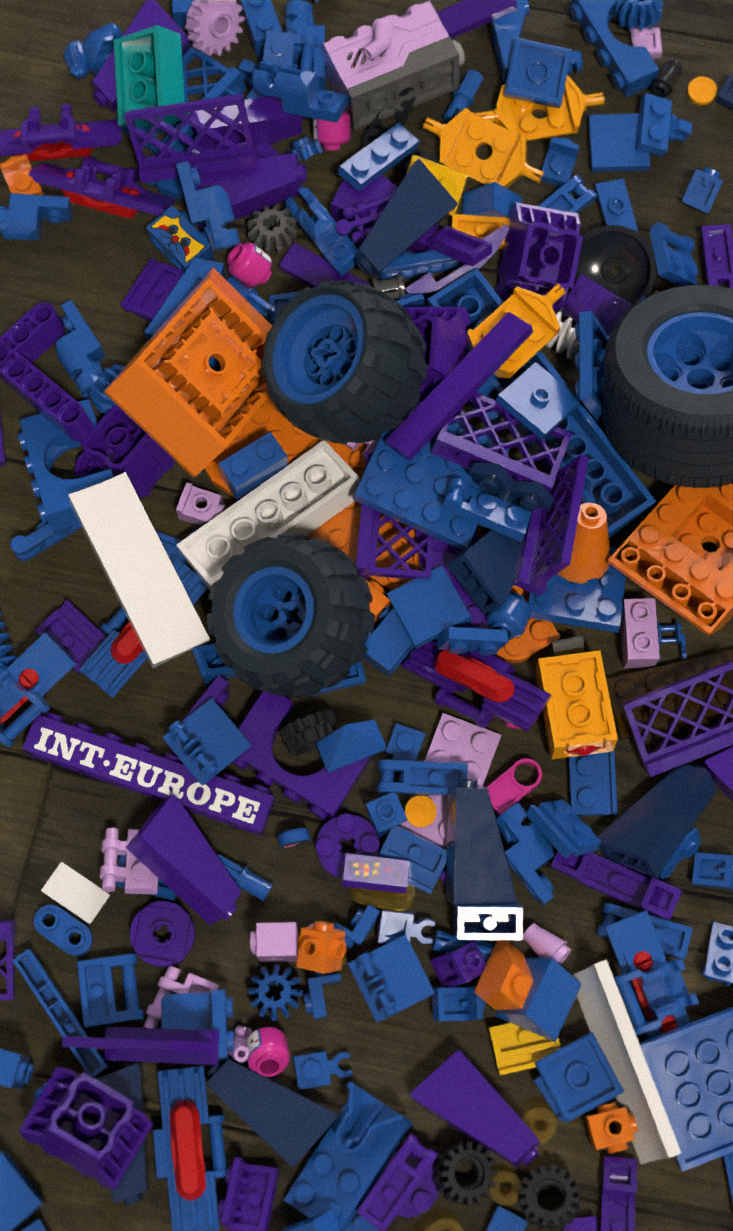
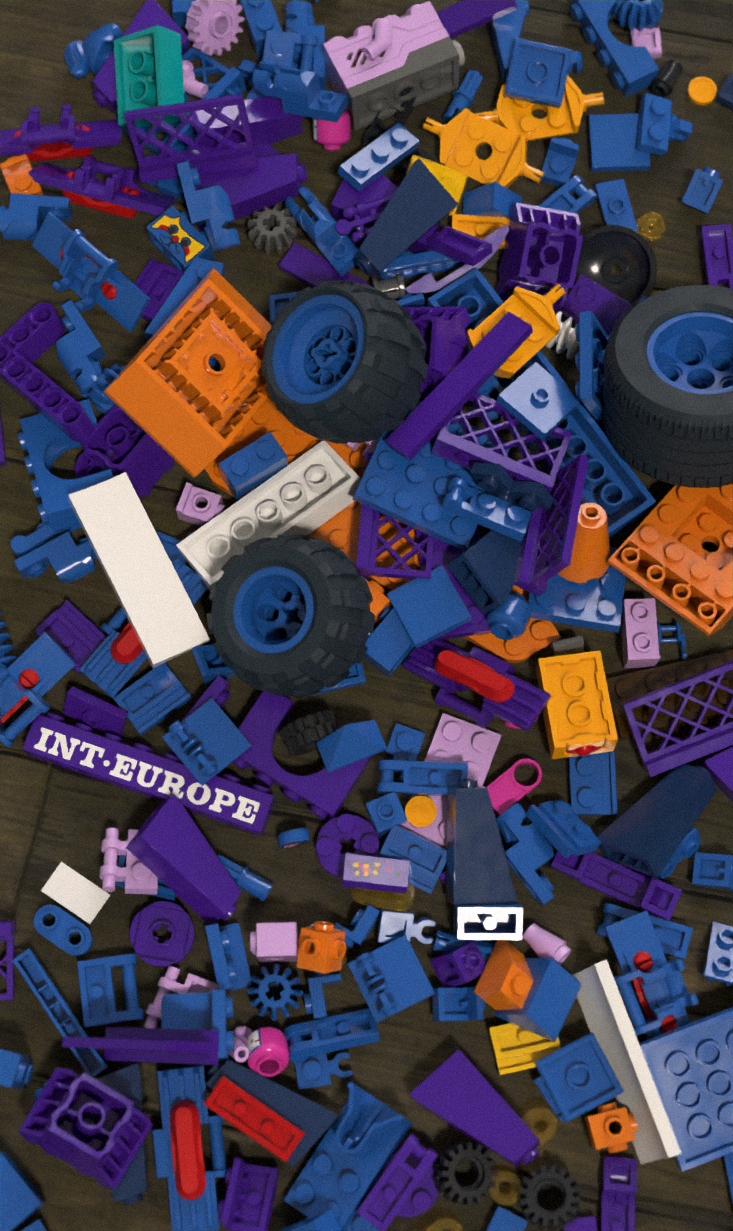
dark pink head [227,243,272,287] -> none
blue axle [227,276,275,321] -> none
blue plate [286,136,323,161] -> none
blue plate [437,627,508,656] -> none
blue plate [650,223,698,286] -> none
none -> blue plate [14,532,98,584]
none -> blue piece [32,212,150,332]
none -> dark purple plate [63,686,128,737]
none -> blue plate [113,663,192,736]
none -> lavender arm [182,60,208,99]
none -> red tile [204,1076,305,1162]
none -> blue bracket [205,923,252,992]
none -> blue plate [284,1008,380,1063]
none -> clear yellow plate [637,212,666,241]

